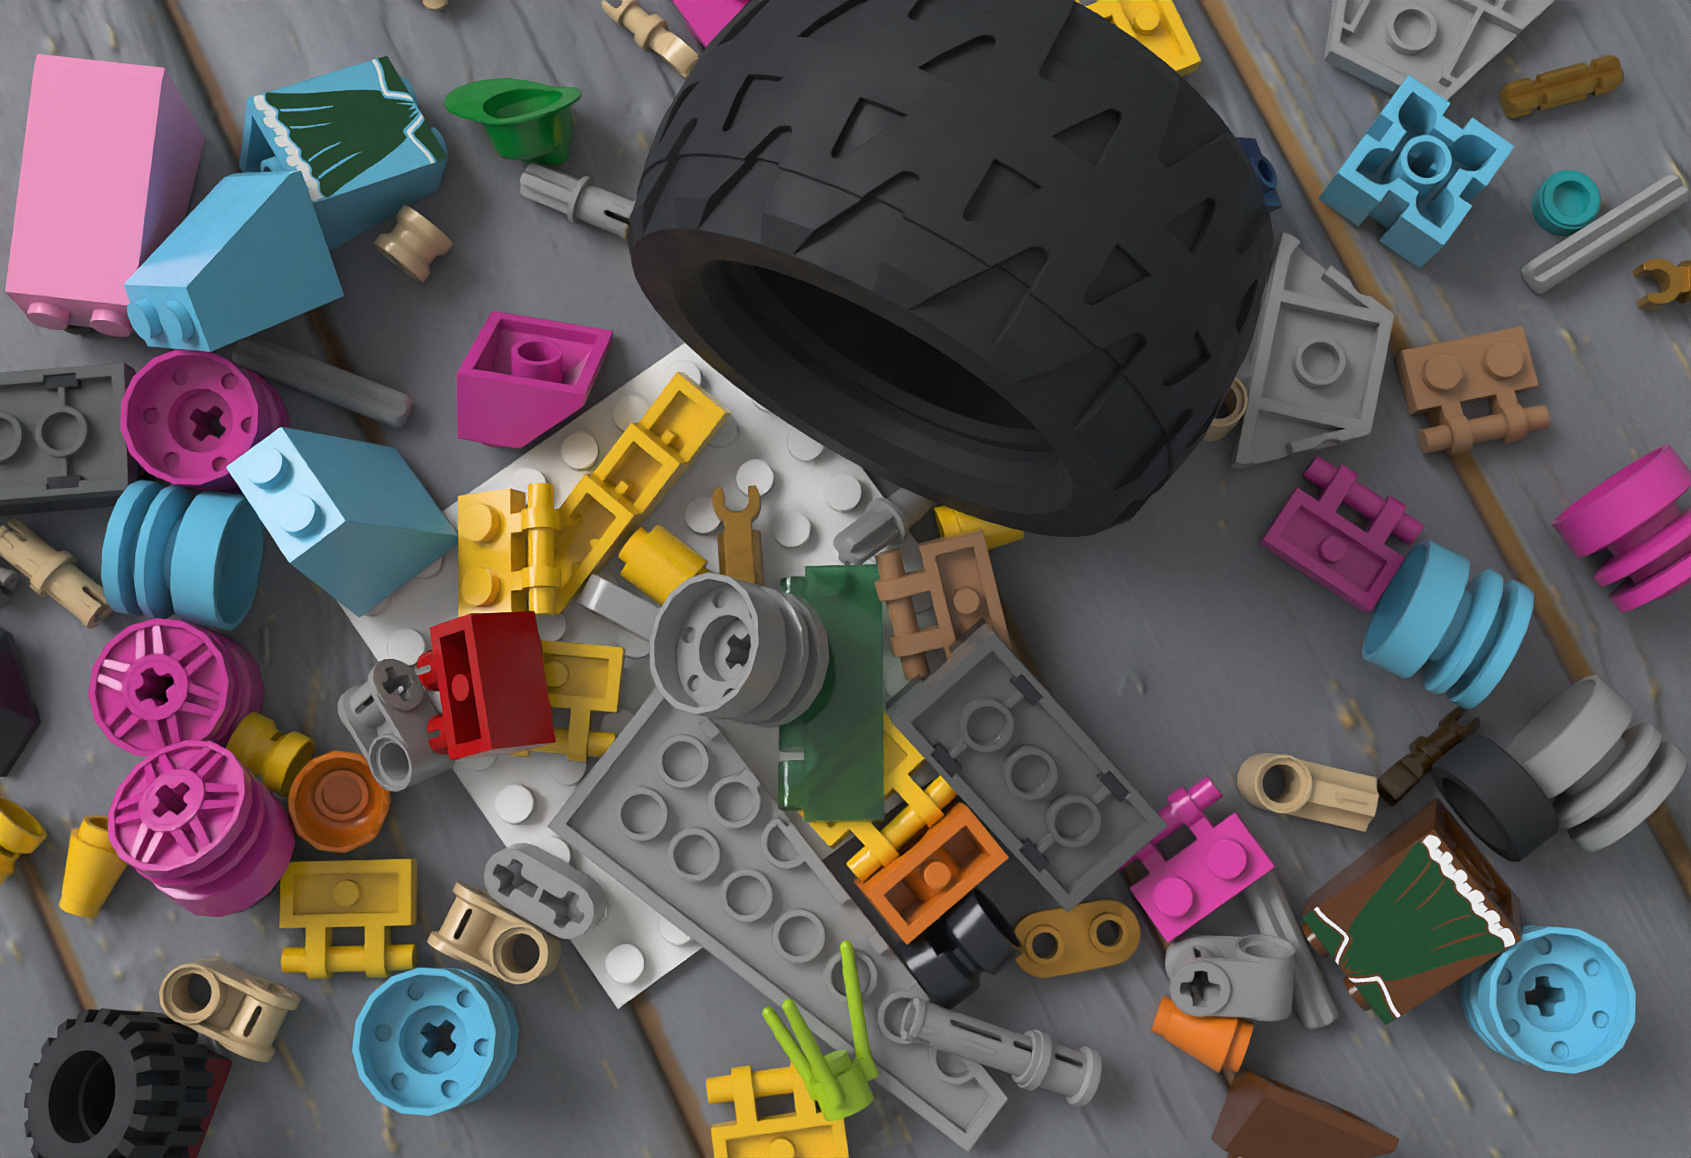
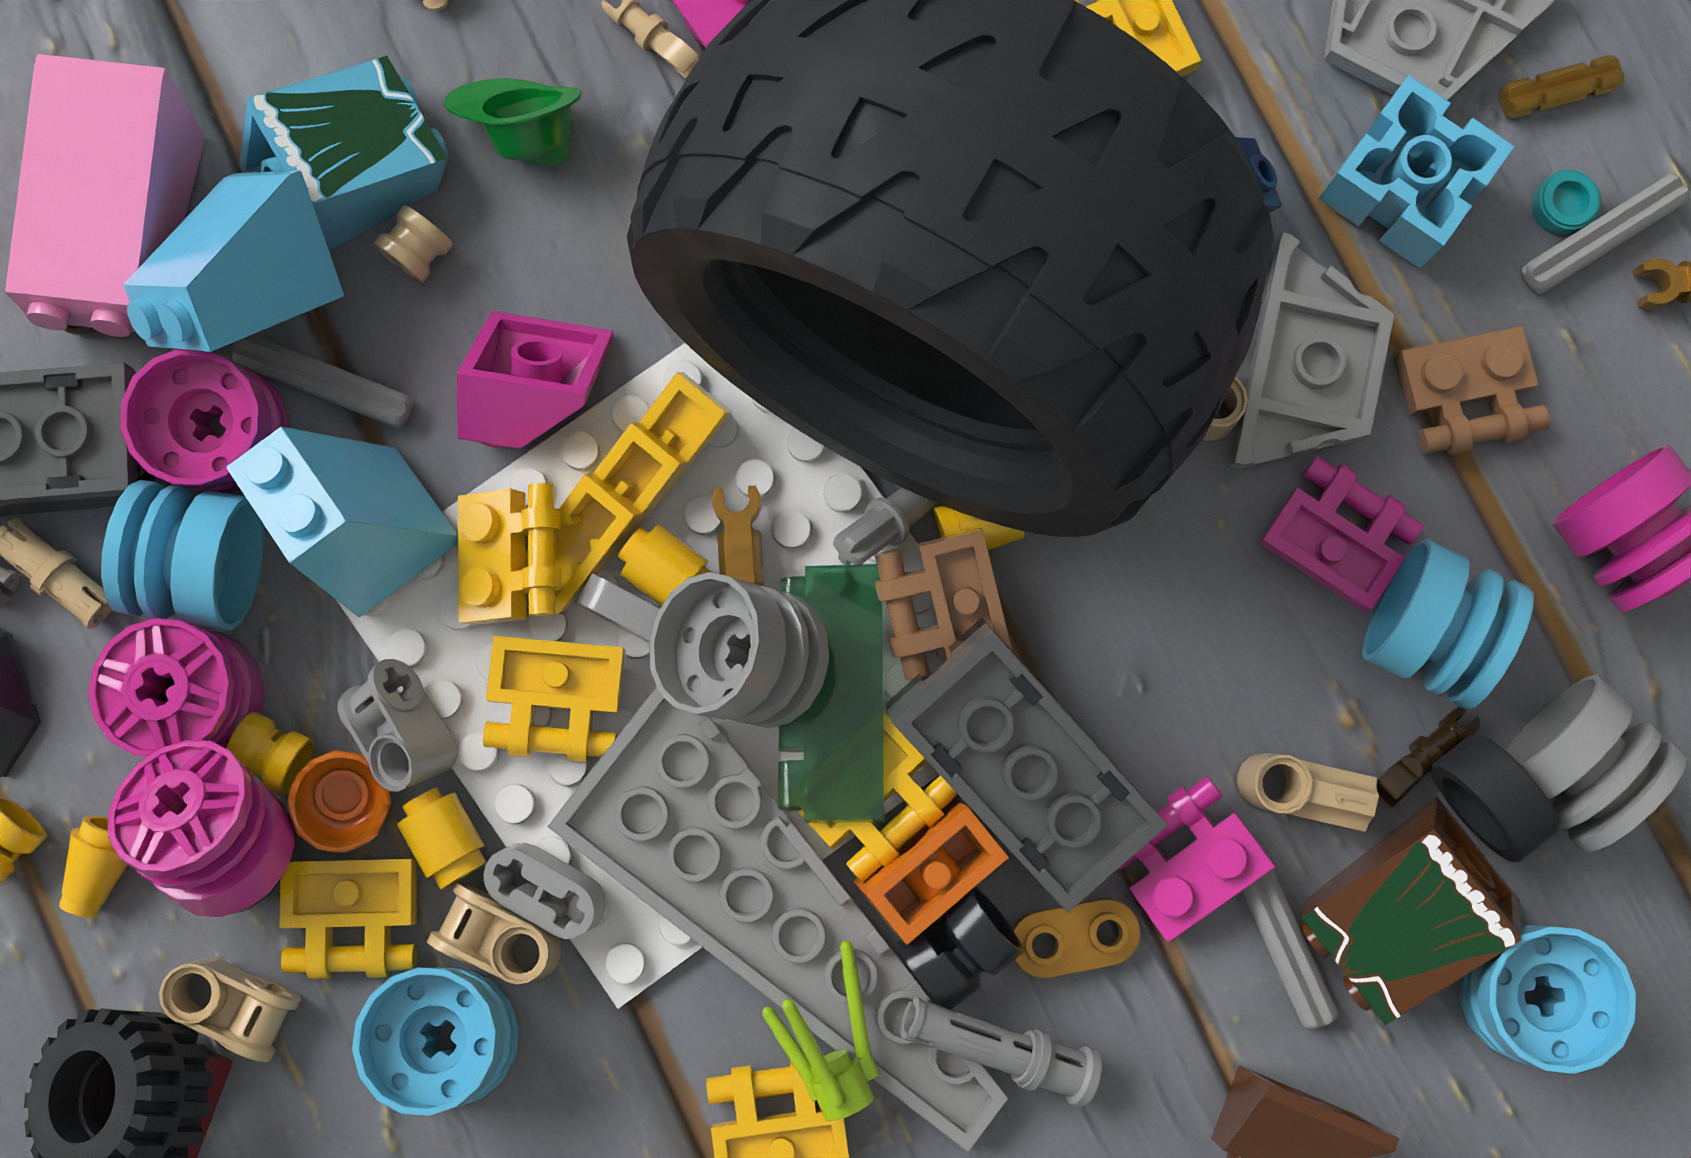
red brick [417,611,556,761] -> none
light grey axle [520,162,636,240] -> none
orange cone [1150,995,1254,1073] -> none
light grey piece [1164,934,1296,1021] -> none
none -> yellow brick [397,788,487,890]

